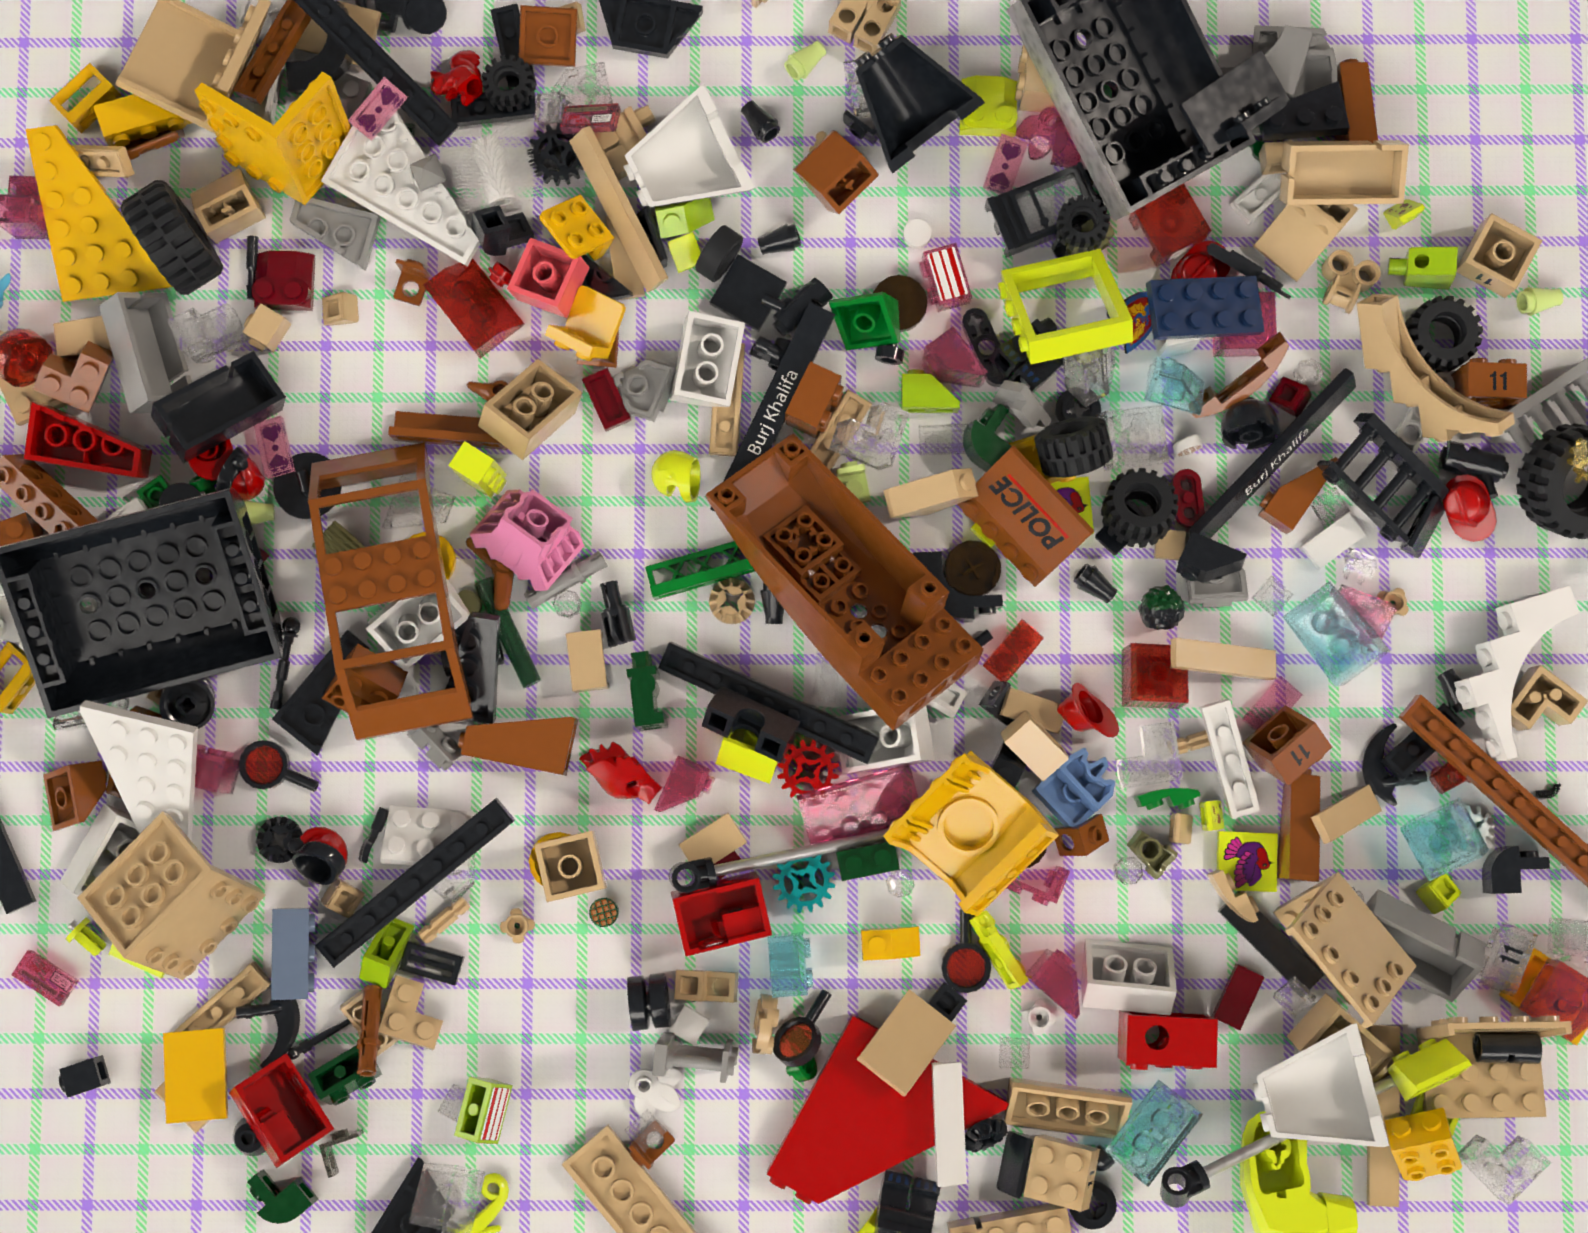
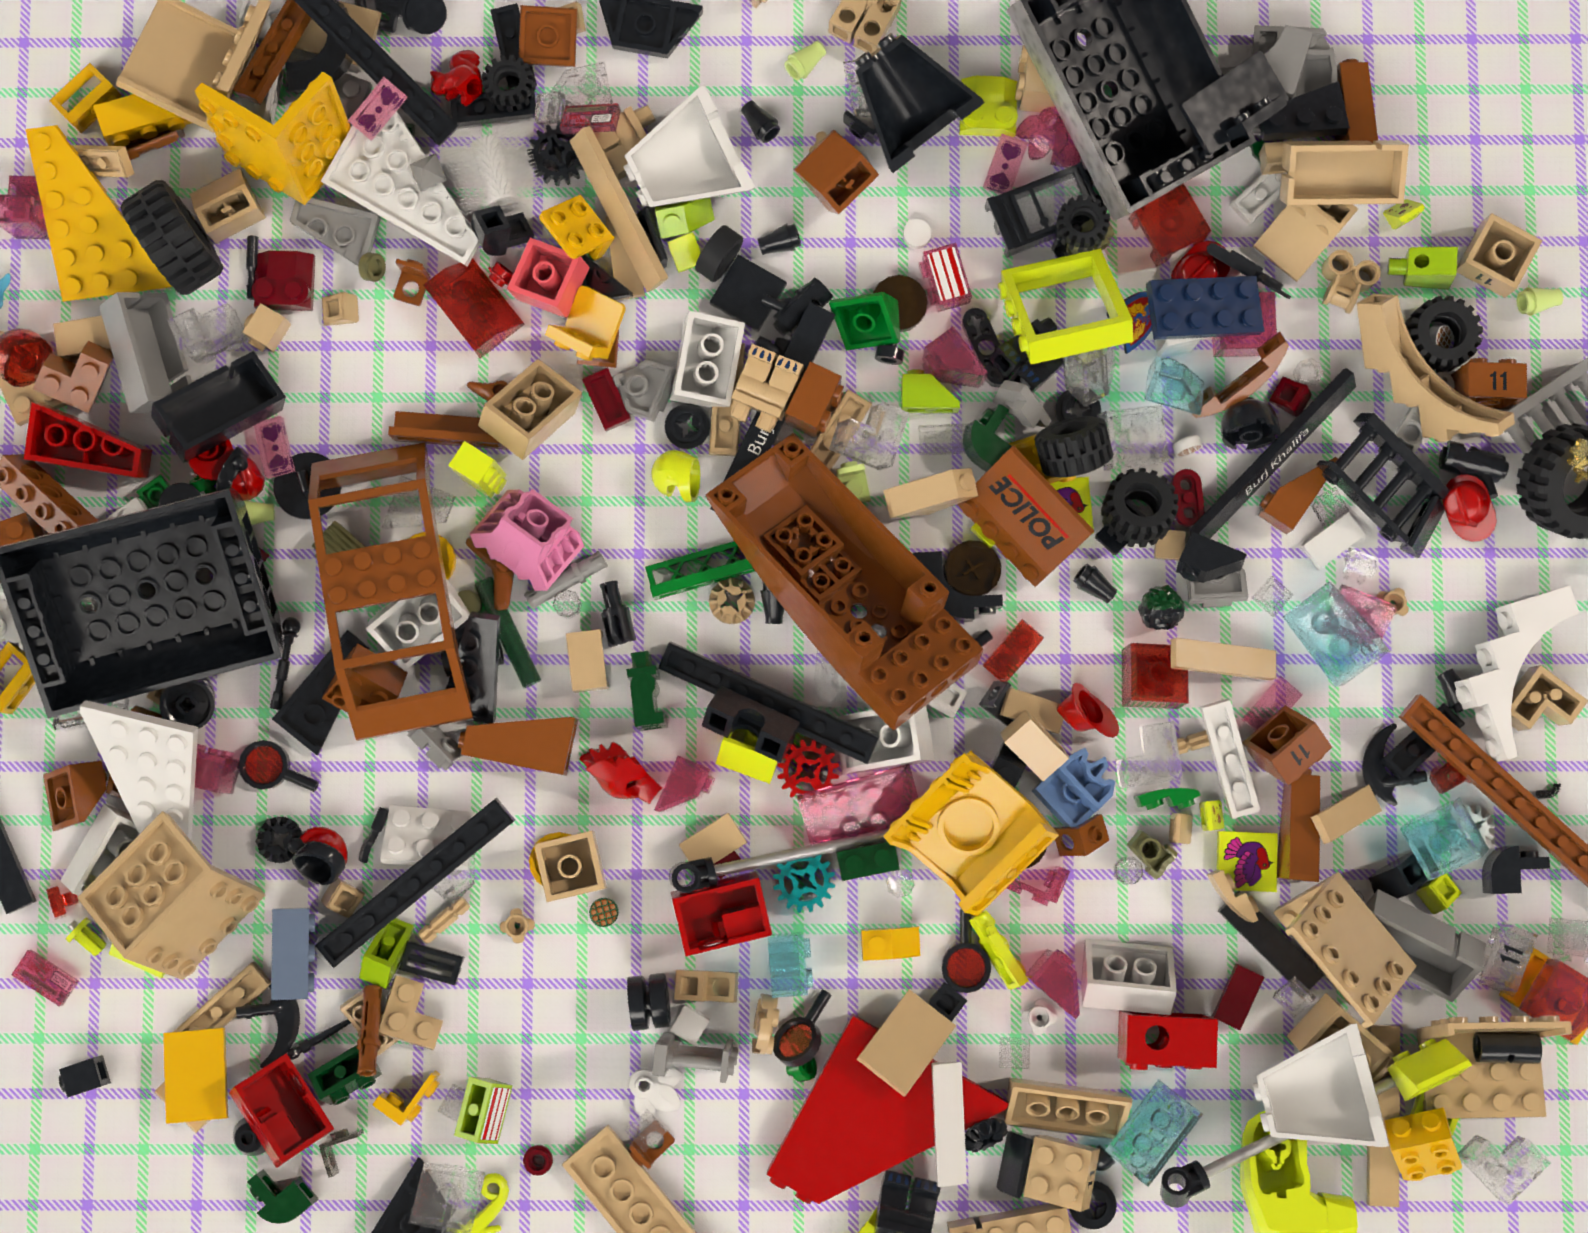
none -> clear red tile [46,886,79,920]
none -> olive tile [358,252,386,282]
none -> yellow bracket [372,1070,440,1126]
none -> dark red plate [523,1145,553,1176]
none -> black gear [664,404,710,450]
none -> tan hips [731,344,806,433]
none -> black slope [1368,847,1436,899]
none -> white tile [1429,324,1452,348]

